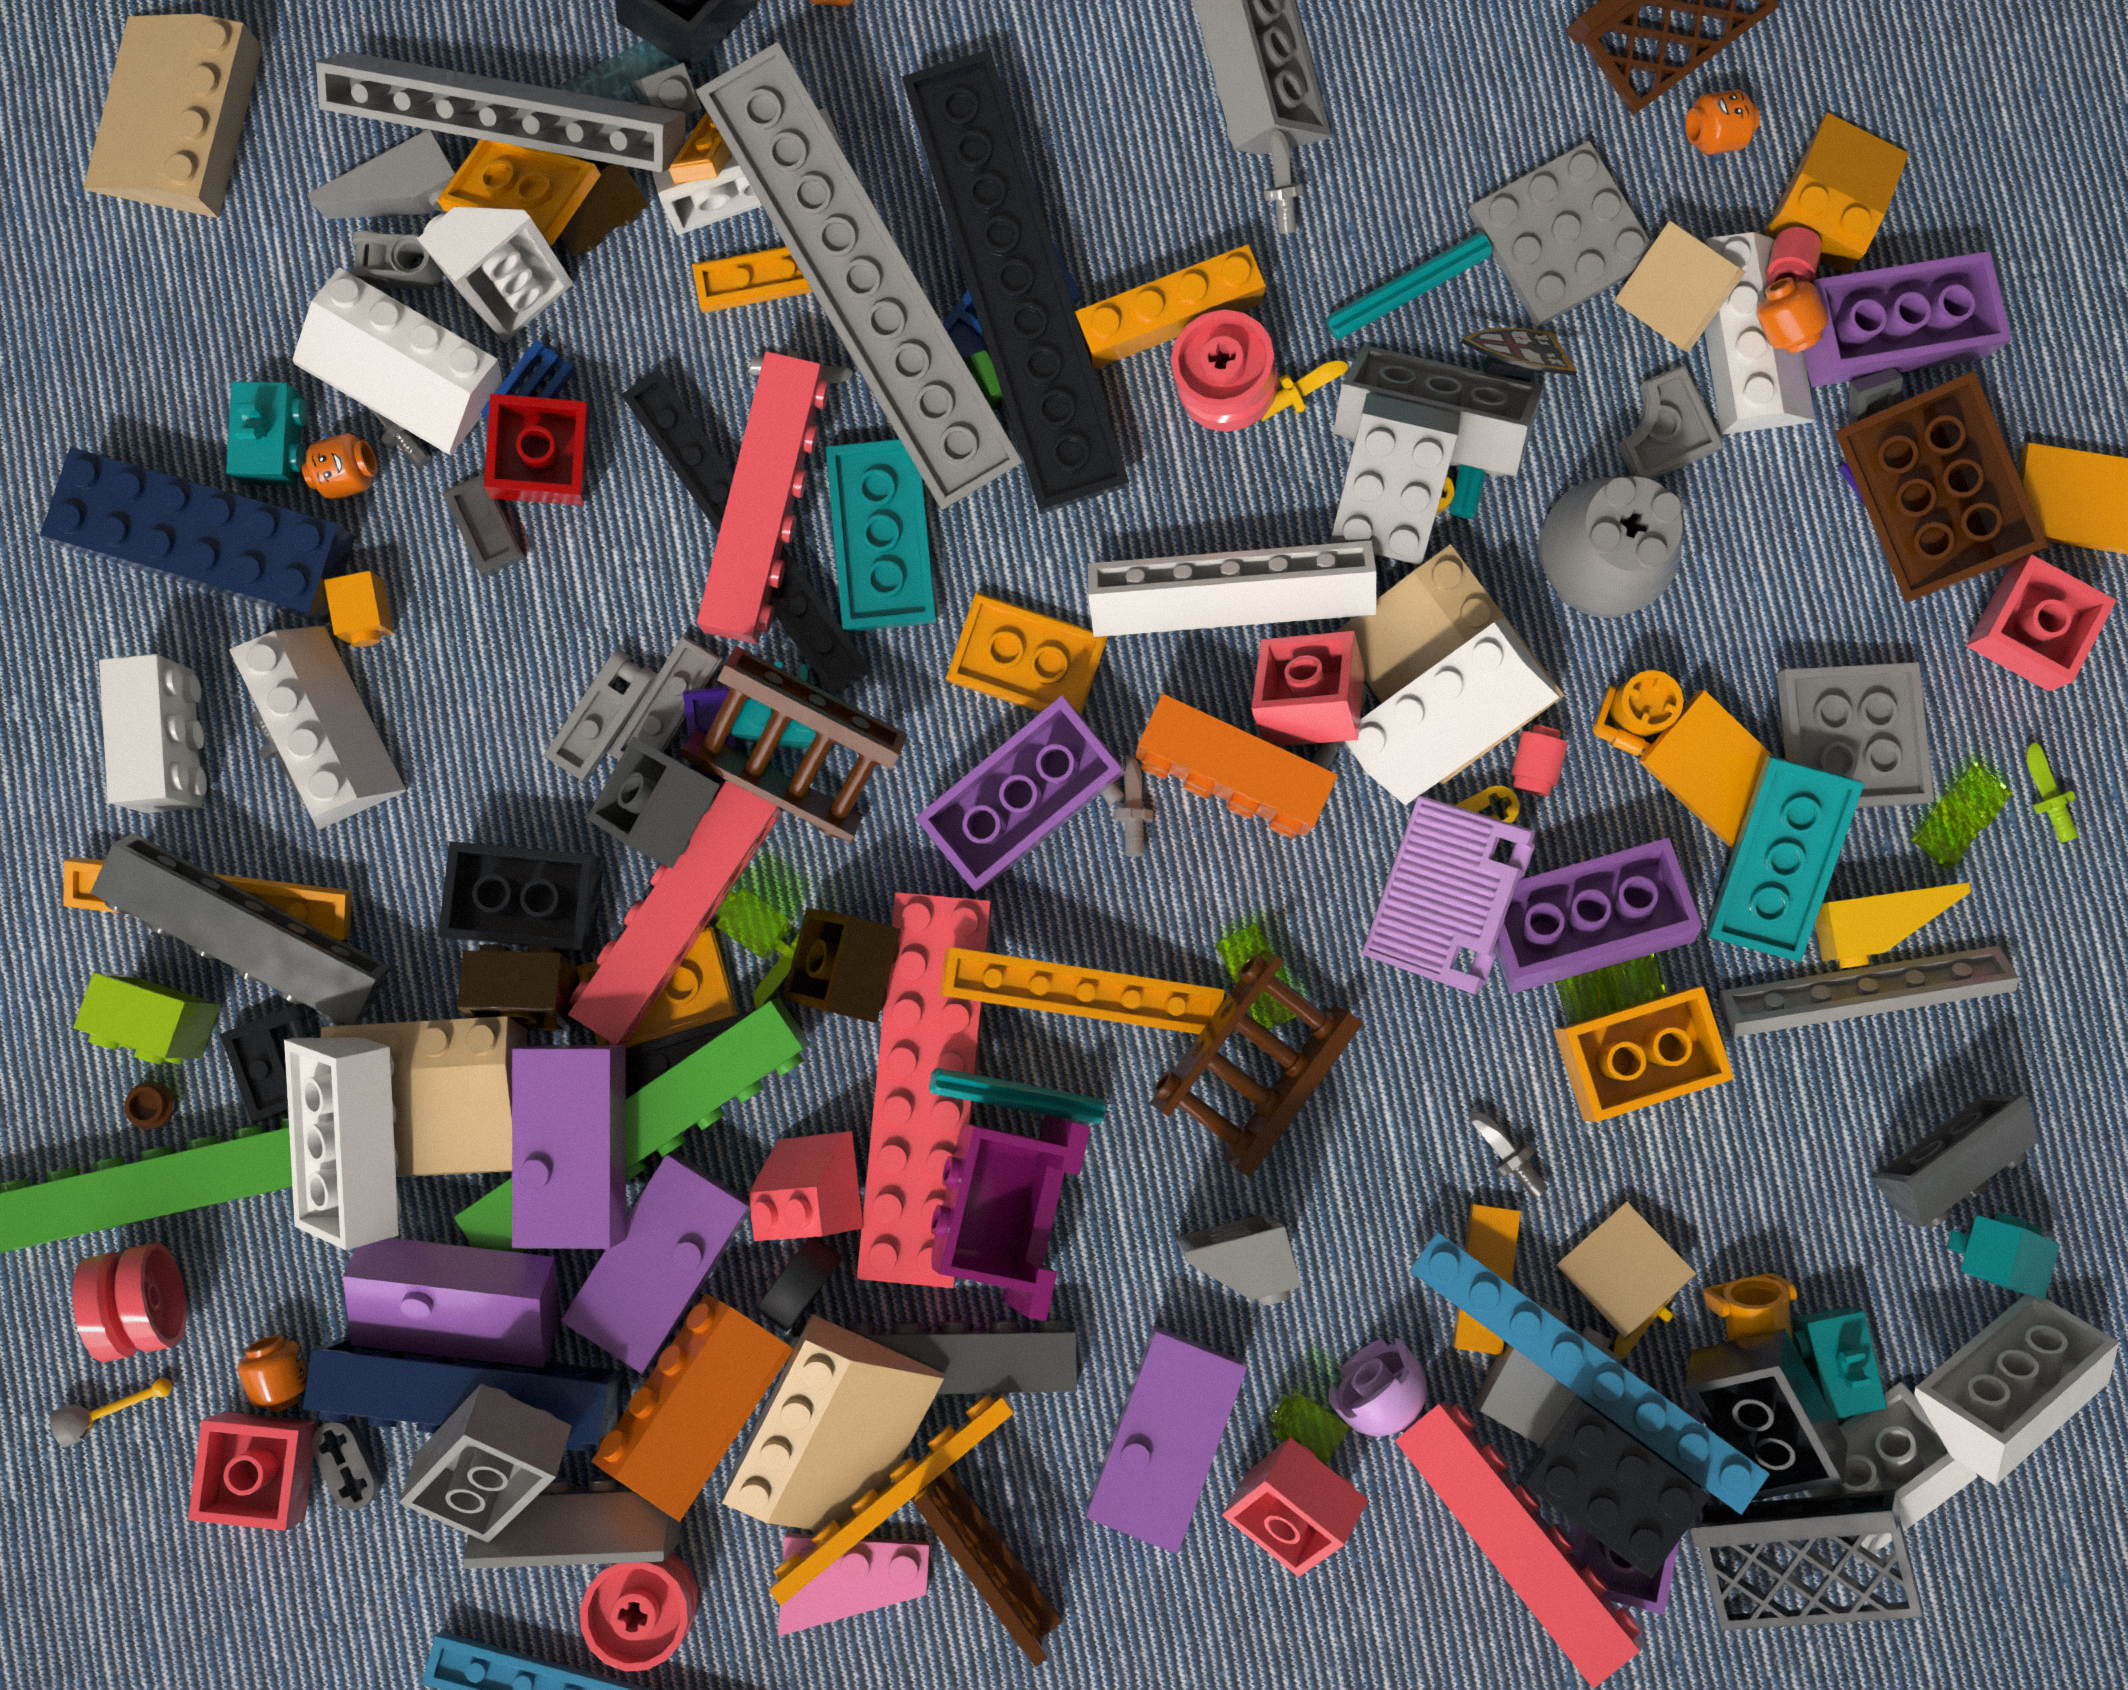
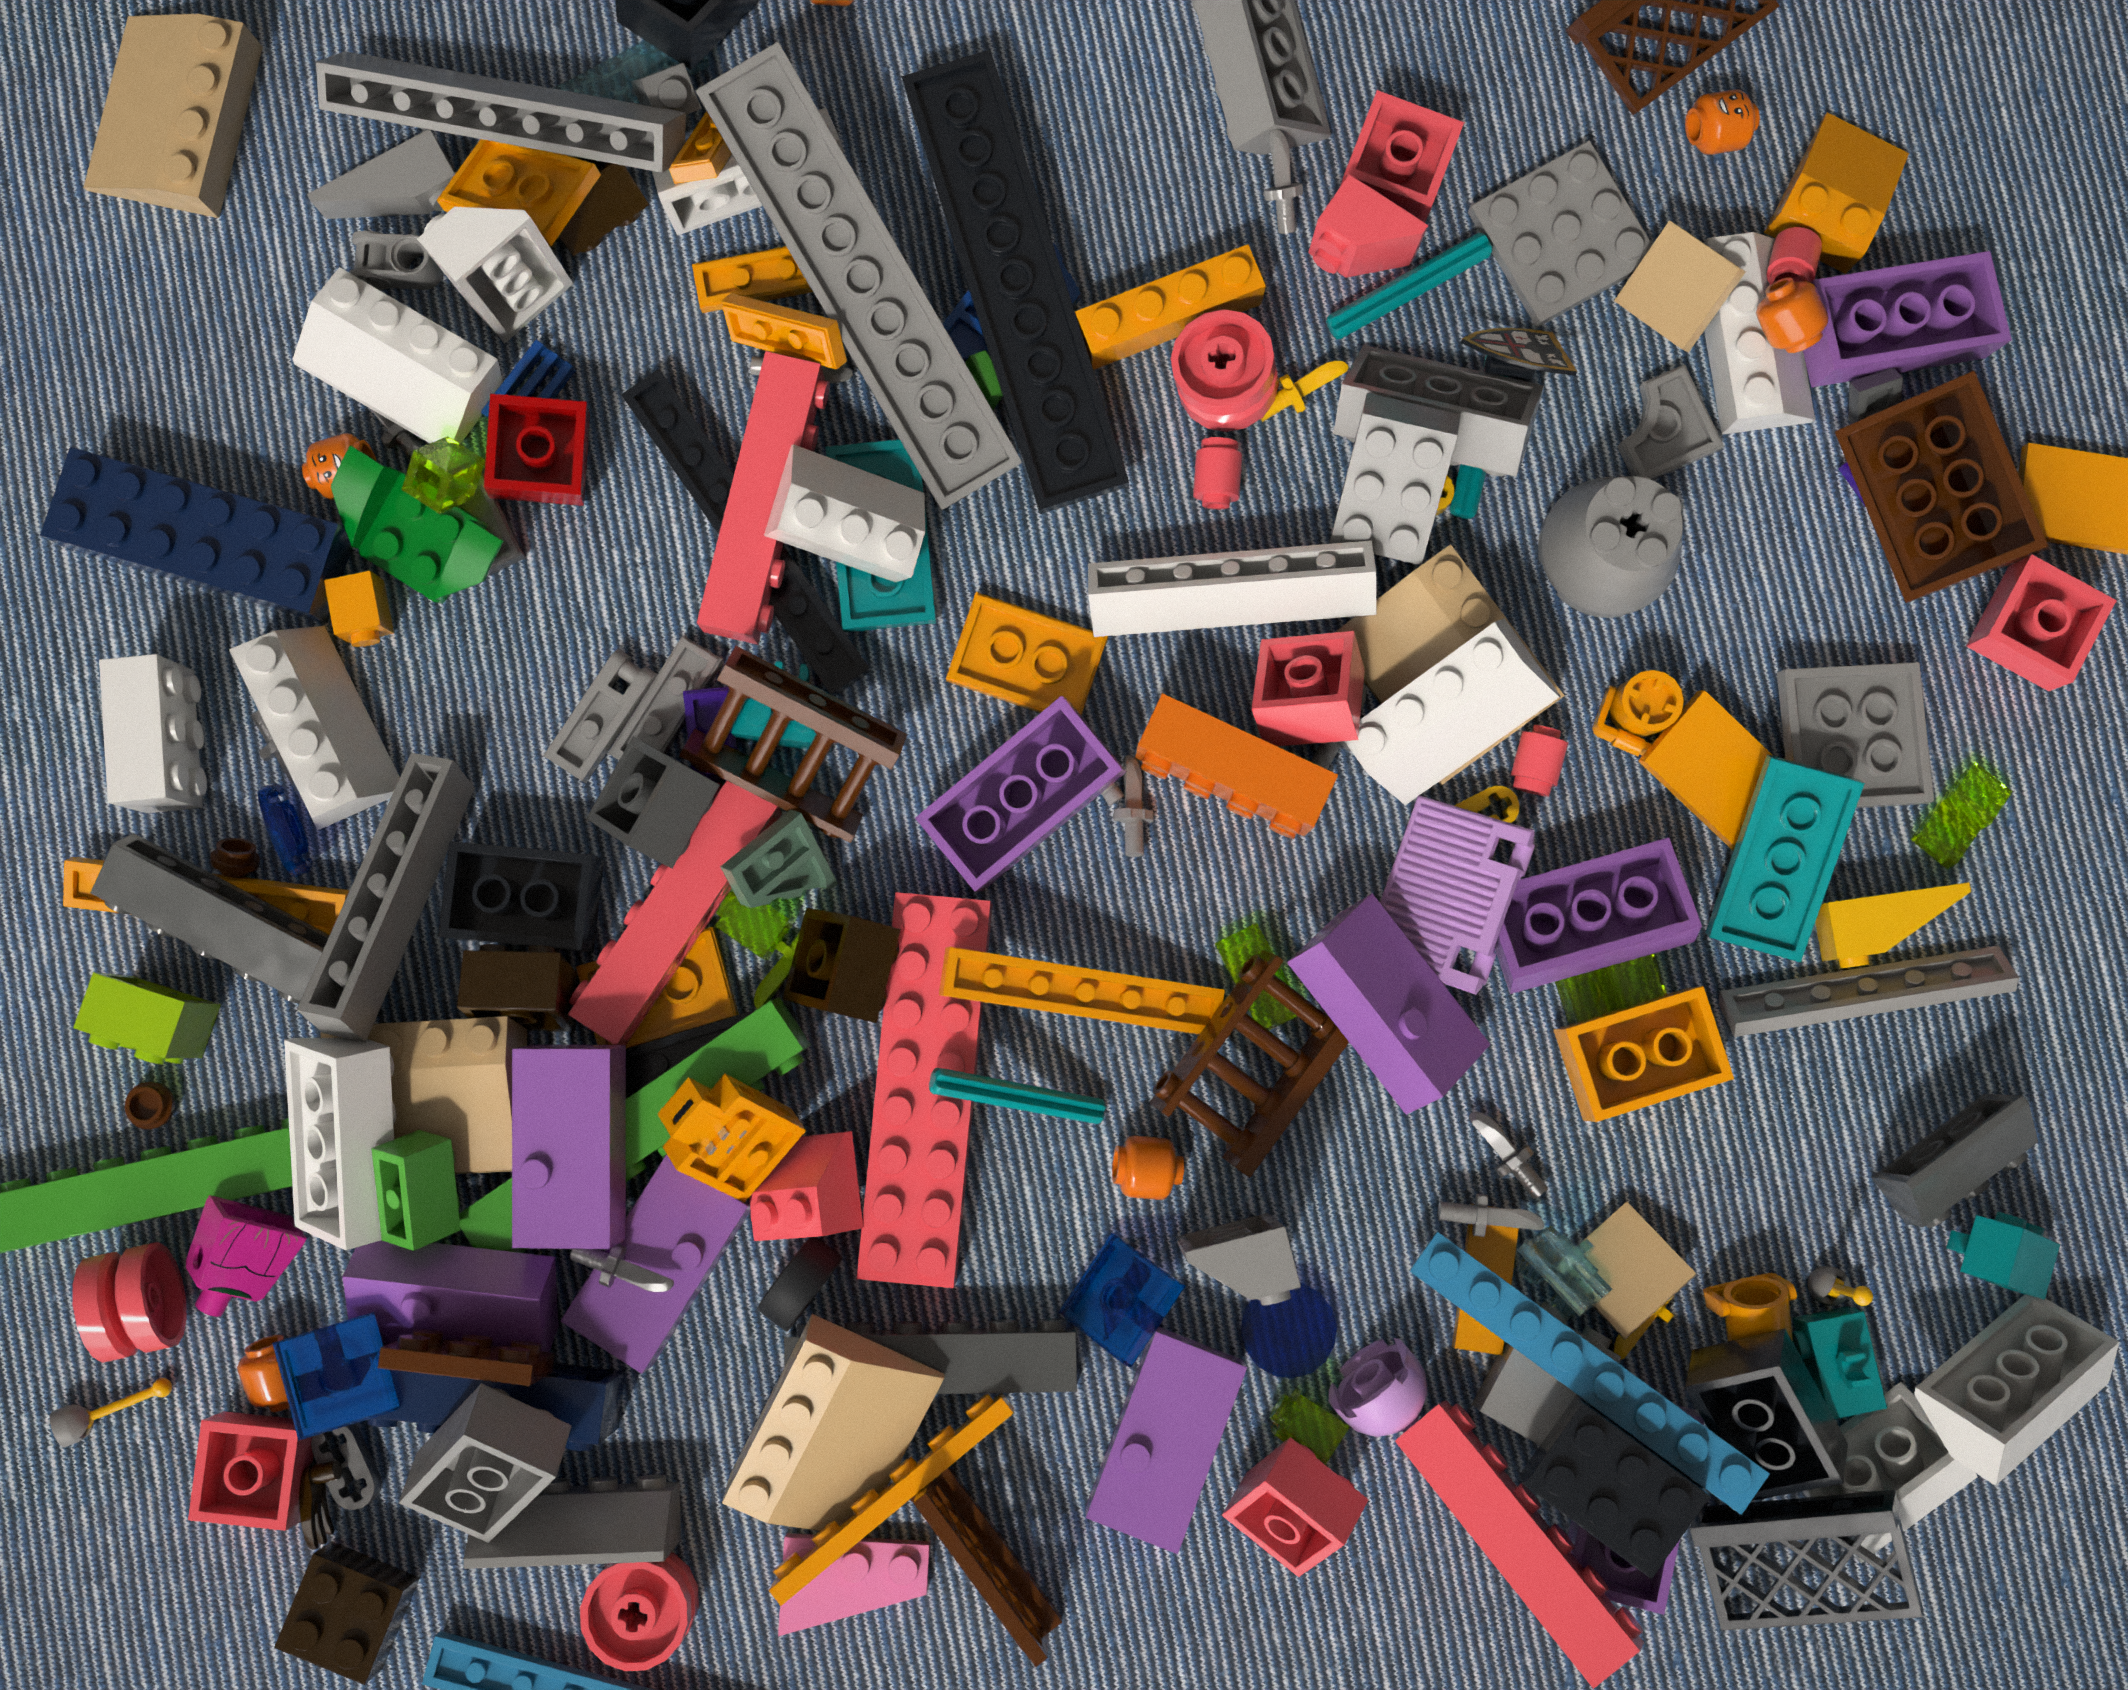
black plate [219,1003,313,1123] -> none
teal brick [226,381,308,486] -> none
orange slope [591,1293,794,1522] -> none
magenta windscreen [931,1115,1091,1321] -> none
lime piece [2026,743,2079,843] -> none
none -> dark pink torso [186,1195,307,1317]
none -> reddish brown plate [210,838,260,878]
none -> clear blue tile [257,783,313,877]
none -> clear blue tile [272,1312,400,1441]
none -> dark brown brick [274,1541,420,1685]
none -> light grey brick [297,753,475,1043]
none -> dark brown piece [299,1460,342,1550]
none -> green piece [331,445,504,604]
none -> bright green brick [371,1130,461,1251]
none -> reddish brown plate [378,1329,555,1386]
none -> clear neon green brick [402,436,485,514]
none -> flat silver piece [570,1244,674,1292]
none -> light orange piece [657,1073,806,1203]
none -> sand green wing [720,809,838,908]
none -> light orange tile [721,293,847,370]
none -> white slope [764,444,925,583]
none -> clear blue tile [1058,1233,1185,1368]
none -> orange head [1112,1135,1184,1200]
none -> coral brick [1193,437,1242,510]
none -> clear blue tile [1240,1282,1337,1378]
none -> medium lavender brick [1287,893,1490,1115]
none -> coral slope [1308,174,1428,278]
none -> coral brick [1341,90,1464,223]
none -> light grey piece [1438,1194,1544,1237]
none -> clear light blue hips [1518,1225,1613,1320]
none -> light grey hinge [1808,1266,1873,1306]

